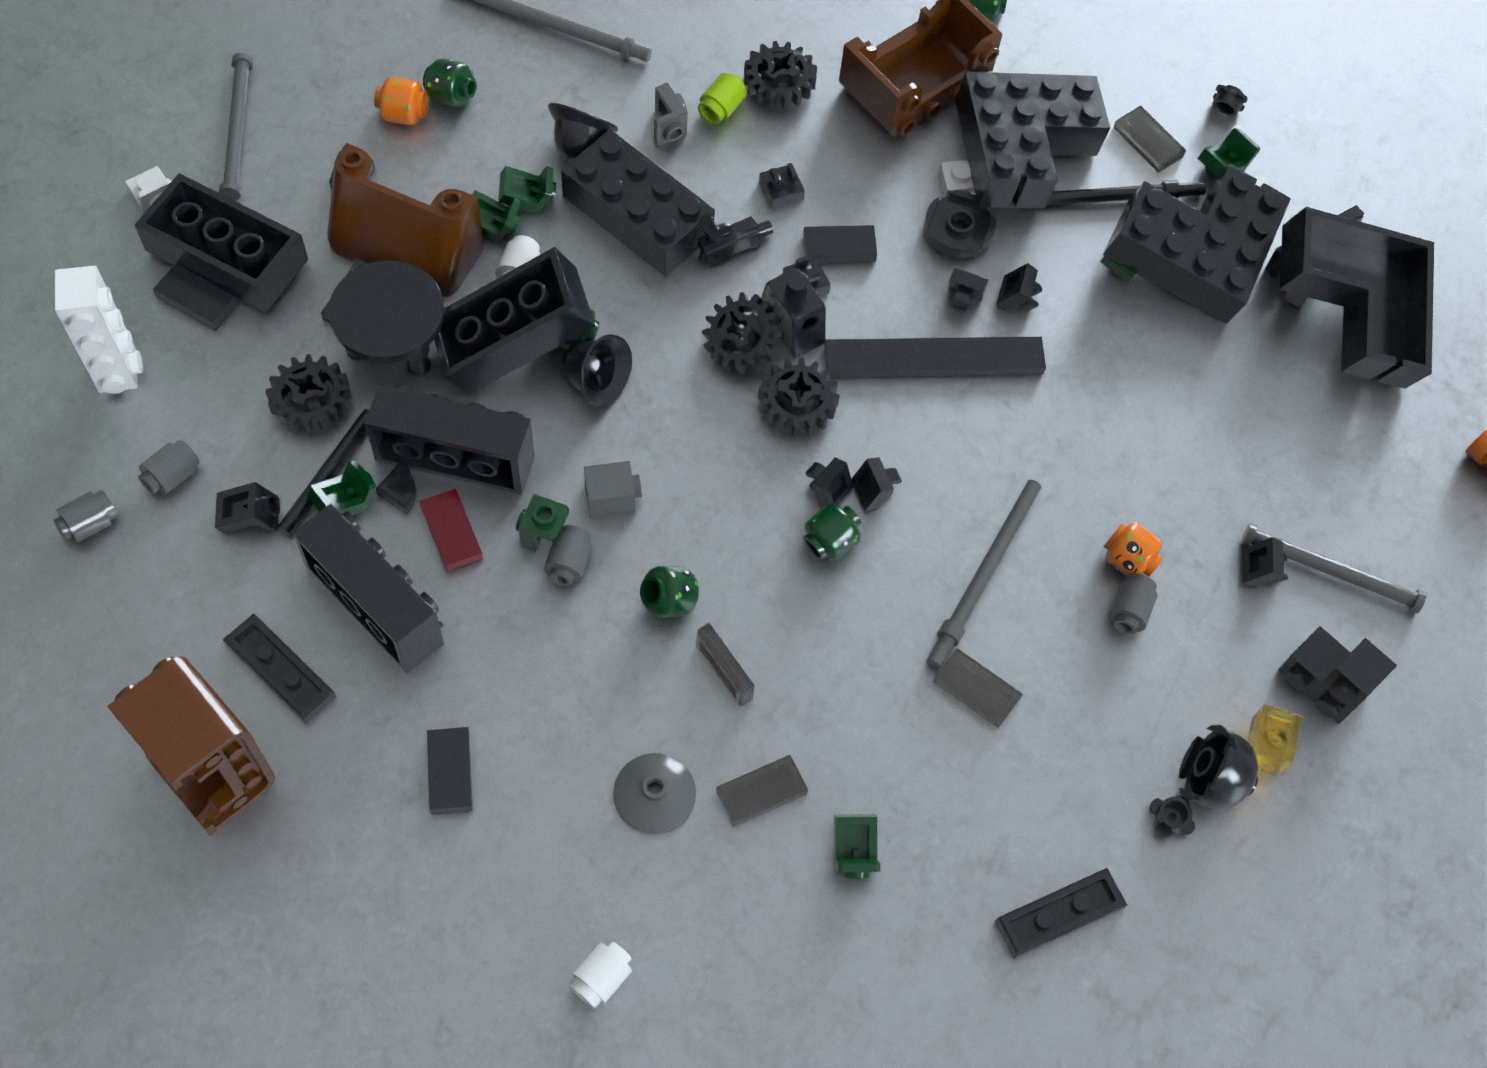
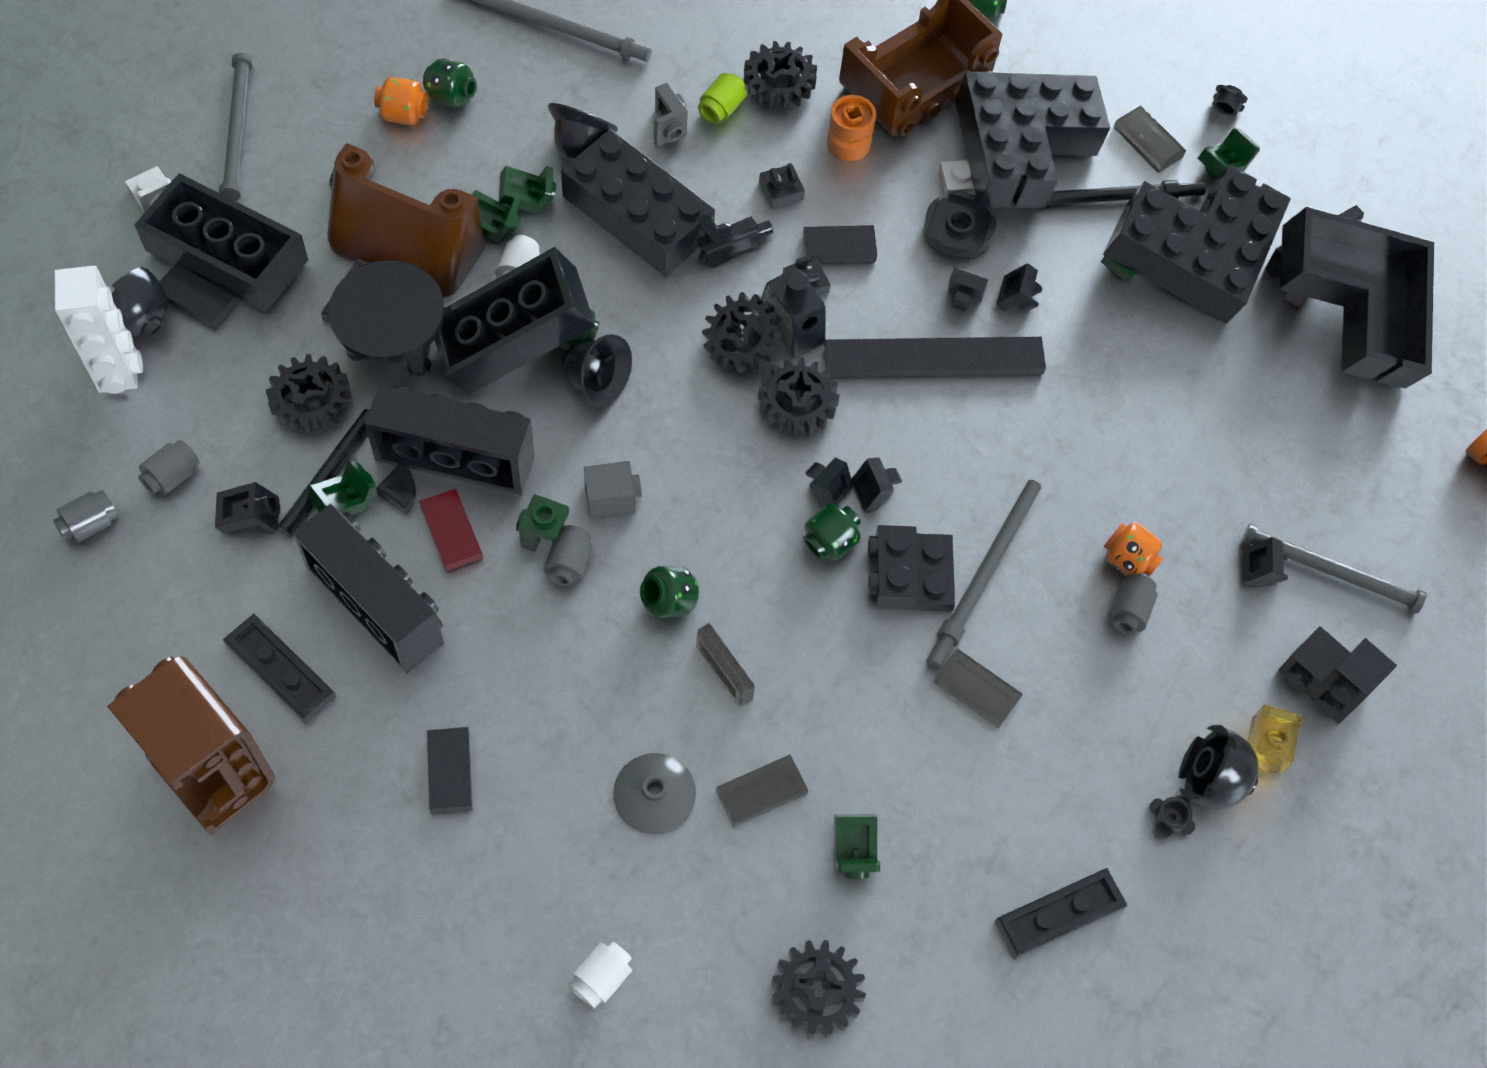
none -> black cylinder [112,266,168,339]
none -> black gear [771,940,866,1038]
none -> orange wheel [827,94,876,161]
none -> black plate [868,525,955,612]

